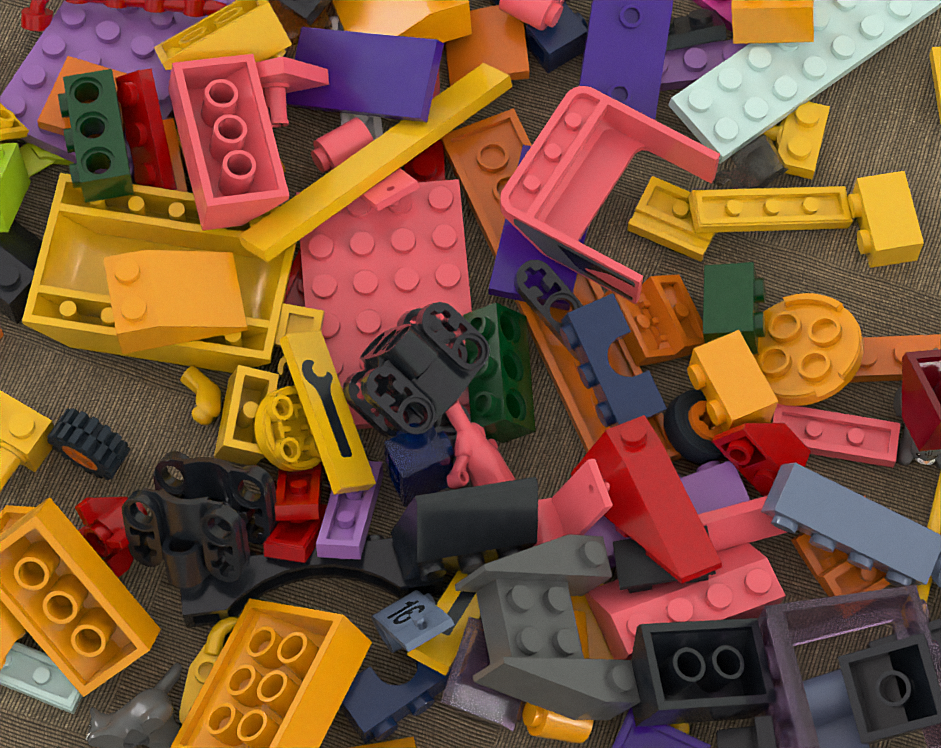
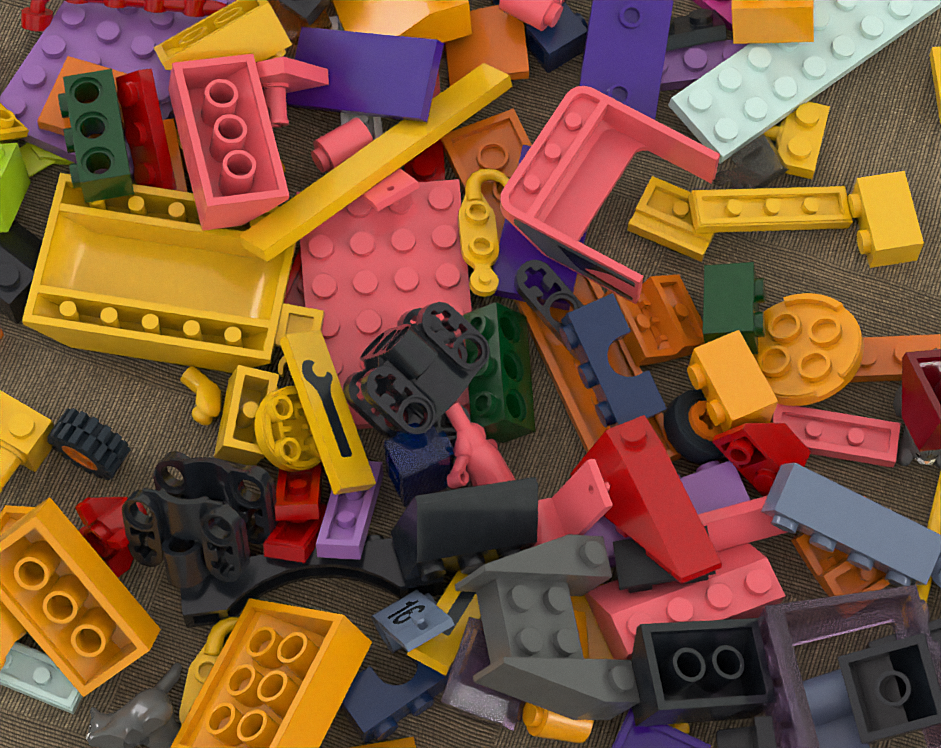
light orange slope [103,250,248,354] -> none
none -> yellow piece [458,168,509,297]

